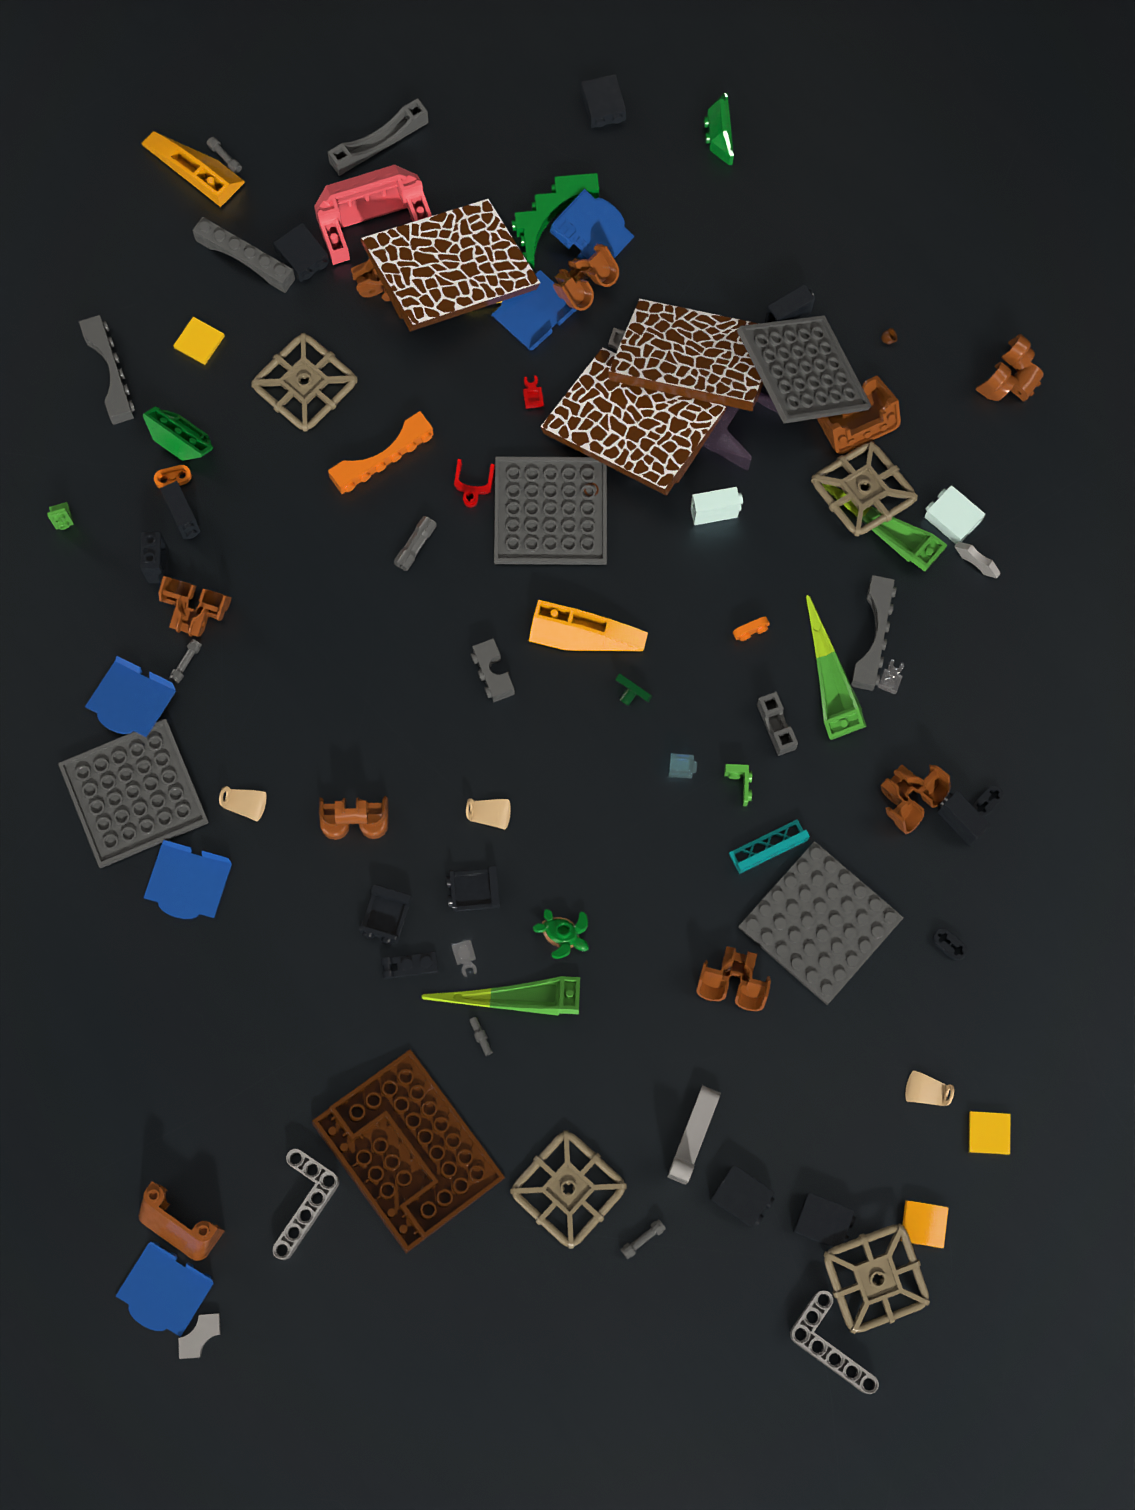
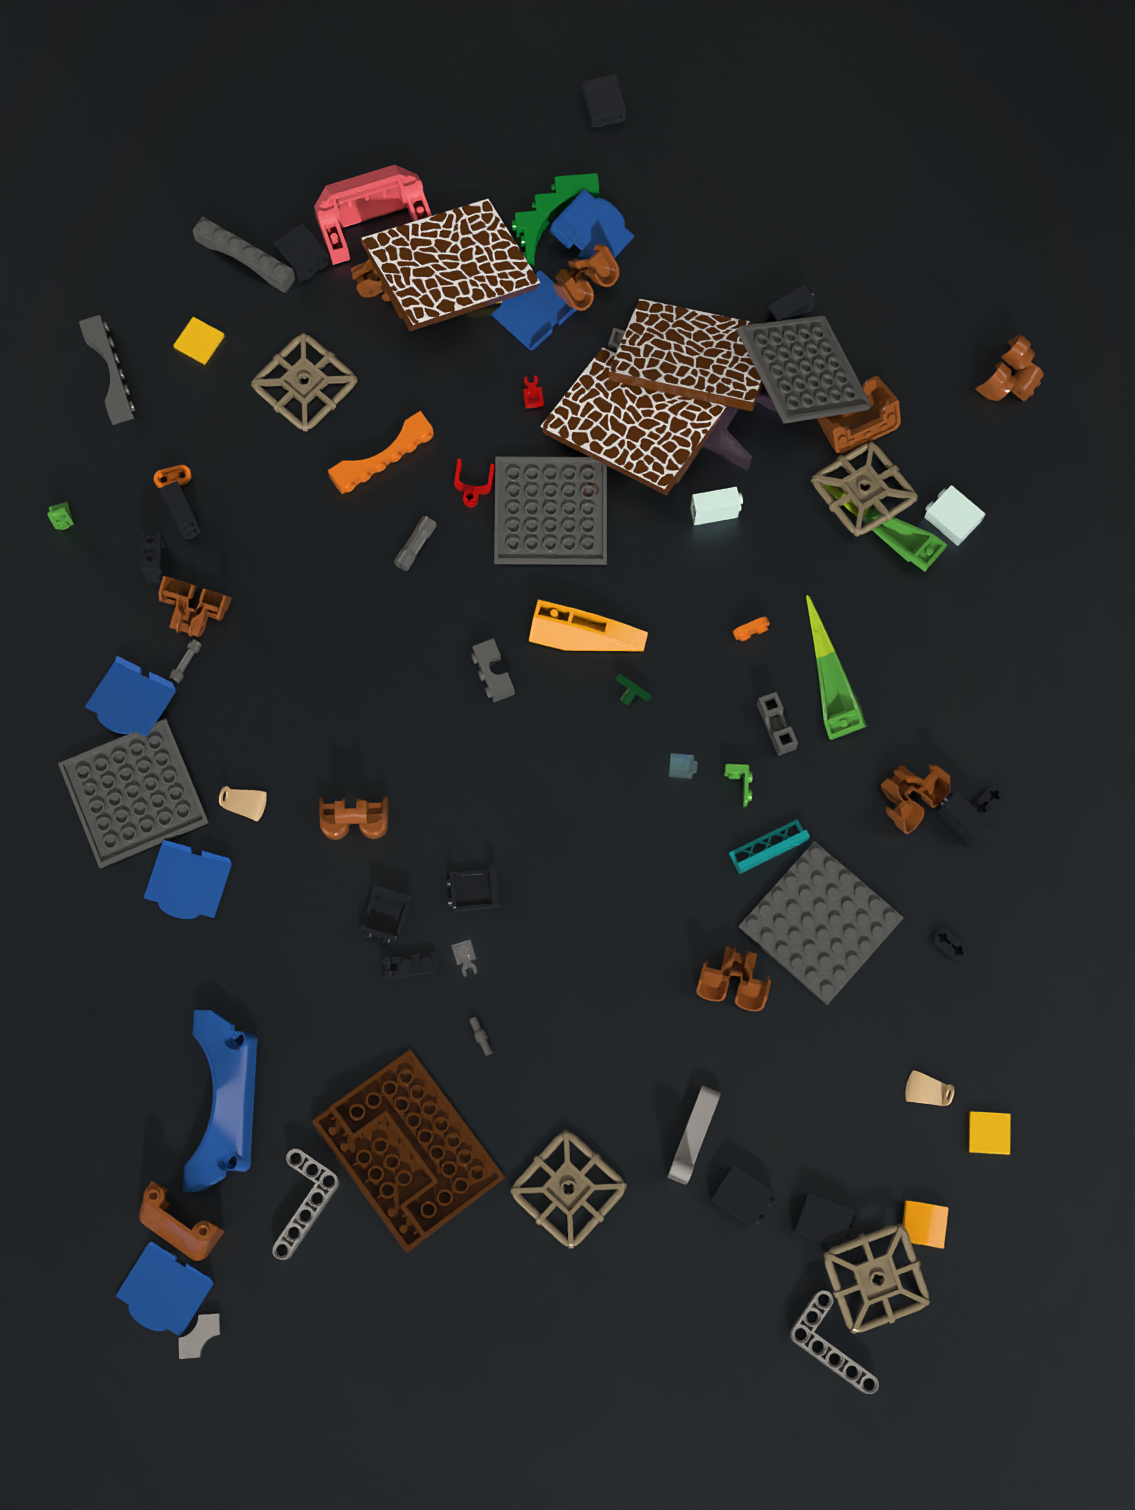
light orange wedge [141,131,245,207] -> none
green wedge [143,406,213,461] -> none
dark grey bar [207,137,242,174] -> none
dark grey arch [328,98,429,176] -> none
bright green plate [422,976,580,1016] -> none
tan piece [466,798,511,830] -> none
green animal [533,909,589,959] -> none
dark grey bar [620,1219,666,1259] -> none
green wedge [704,92,734,165] -> none
dark grey arch [851,575,897,691] -> none
clear plate [878,659,904,694] -> none
reddish brown hinge [881,328,897,344] -> none
light grey tile [955,542,1001,578] -> none
none -> blue panel [182,1010,258,1193]

